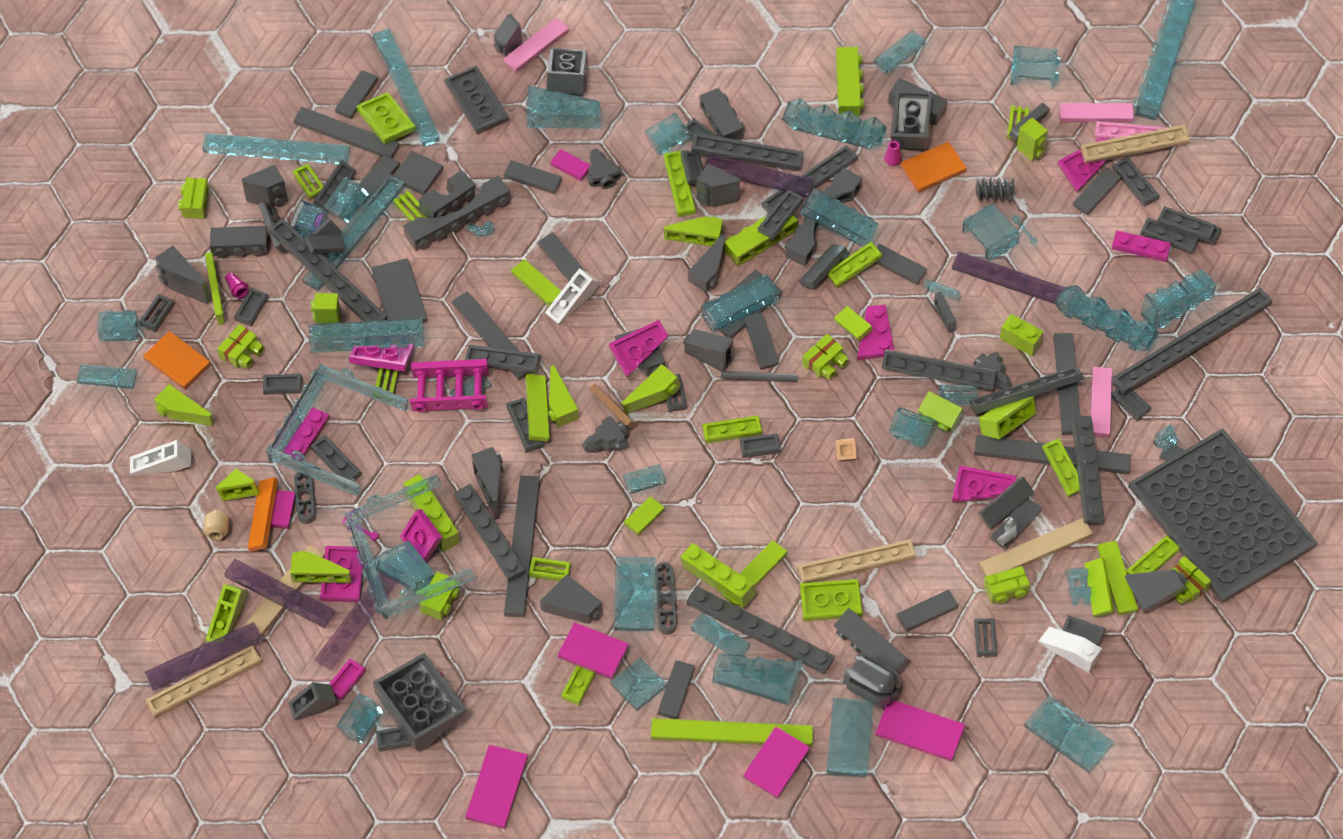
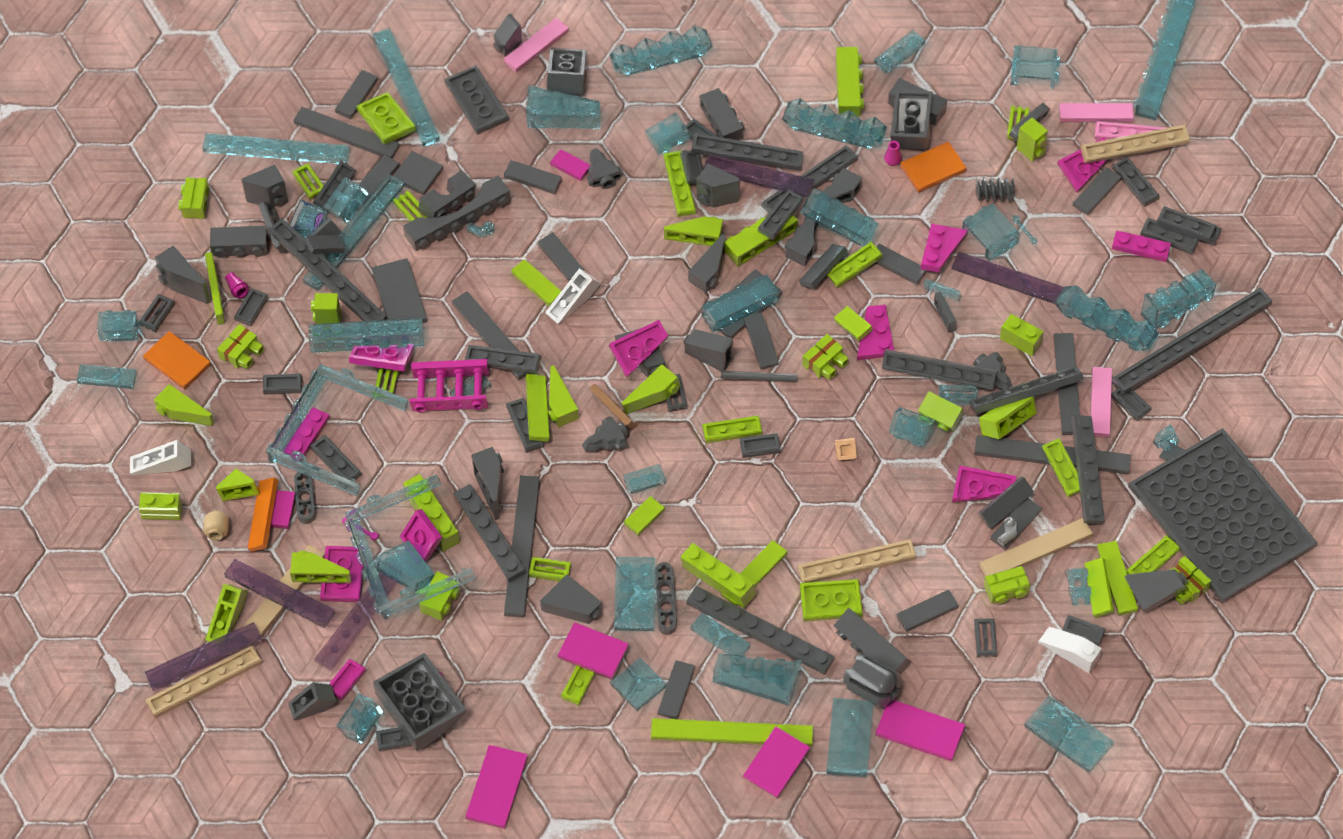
none -> lime brick [139,492,182,520]
none -> clear light blue brick [609,25,713,76]
none -> dark pink wing [921,223,968,273]

